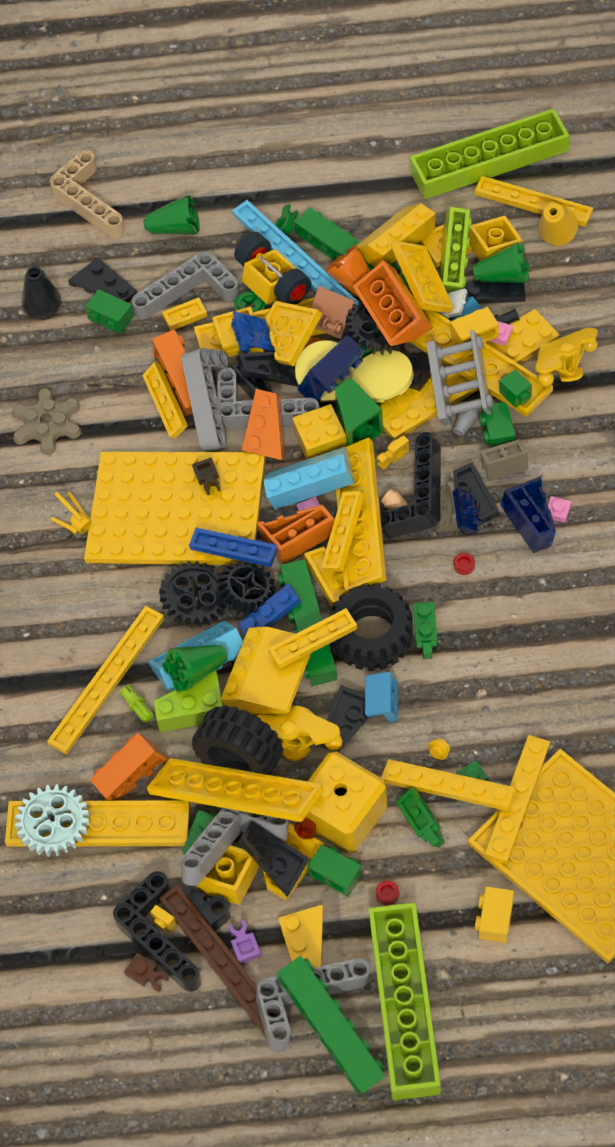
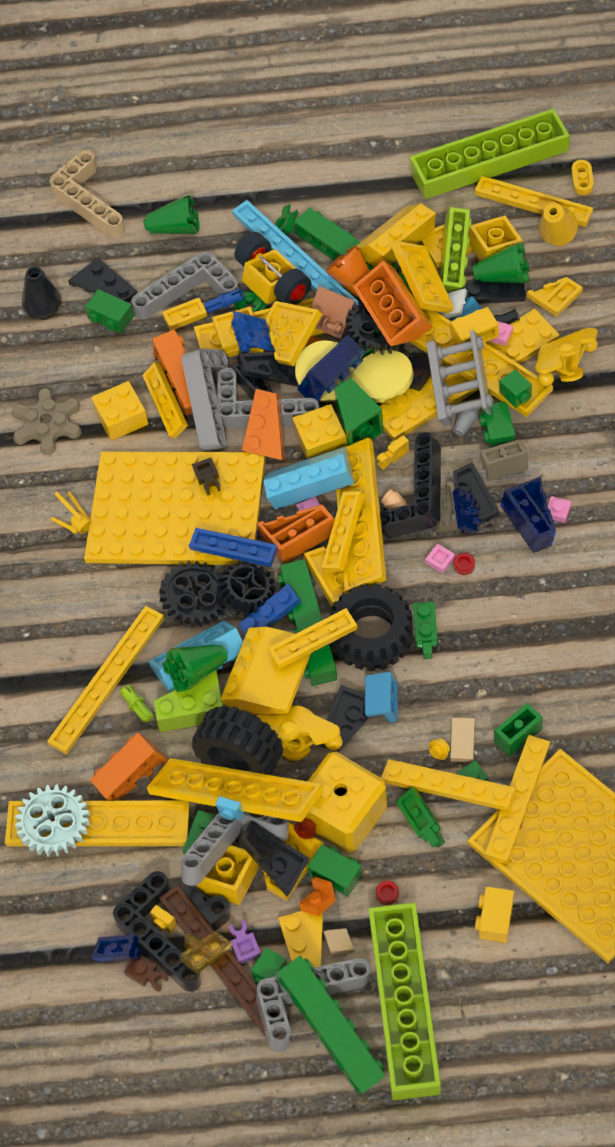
none -> yellow brick [91,381,148,441]
none -> clear blue plate [92,934,141,963]
none -> clear yellow plate [181,931,232,974]
none -> blue axle [204,288,244,313]
none -> medium azure plate [216,796,245,820]
none -> green brick [251,947,287,985]
none -> orange bracket [299,877,336,917]
none -> tan slope [324,928,354,958]
none -> bright pink plate [425,544,455,574]
none -> tan tile [450,718,475,762]
none -> green brick [494,703,543,757]
none -> yellow wing [527,277,583,317]
none -> yellow plate [572,160,594,195]

